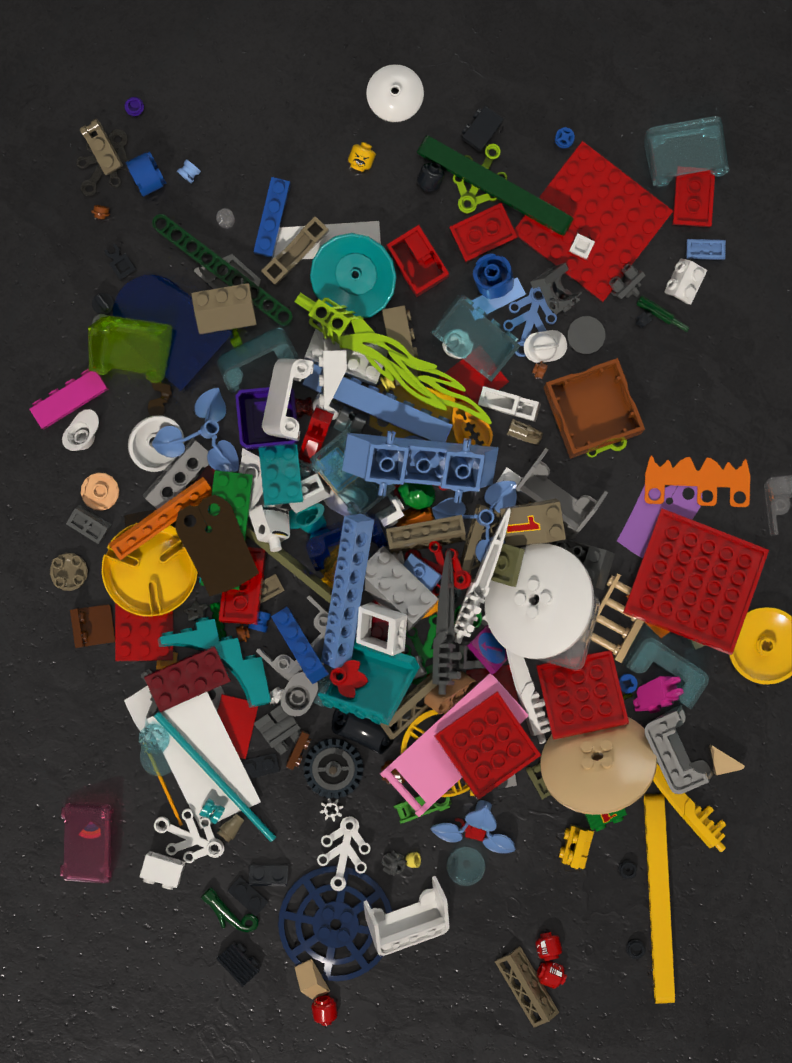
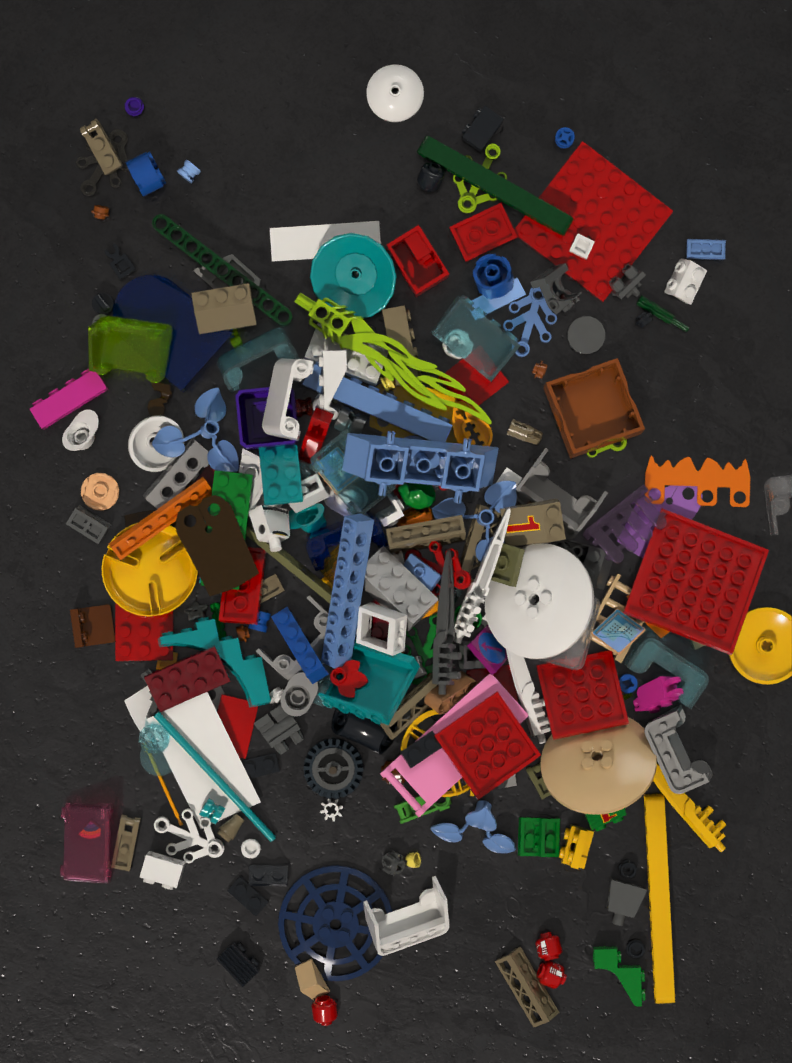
dark tan dish [50,553,88,591] -> none
dark green plant [201,887,259,932] -> none
clear hinge [216,209,235,228] -> none
blue arch [253,177,291,259] -> none
dark tan arch [261,216,329,286] -> none
reddish brown plate [286,730,311,770] -> none
white plant [317,817,370,891] -> none
yellow head [348,142,376,172] -> none
clear light blue piece [447,847,485,886] -> none
red plate [455,817,486,842] -> none
white slope [478,386,541,422] -> none
white piece [523,330,567,363] -> none
clear light blue windscreen [644,116,729,186] -> none
red plate [673,166,716,227] -> none
tan slope [708,745,745,775] -> none
none -> dark tan plate [111,814,141,871]
none -> white tile [241,839,261,858]
none -> black plate [400,731,442,768]
none -> green slope [518,817,560,857]
none -> clear purple fence [583,484,667,564]
none -> piece [591,608,646,655]
none -> green arch [593,946,645,1006]
none -> dark grey torso [607,878,647,926]

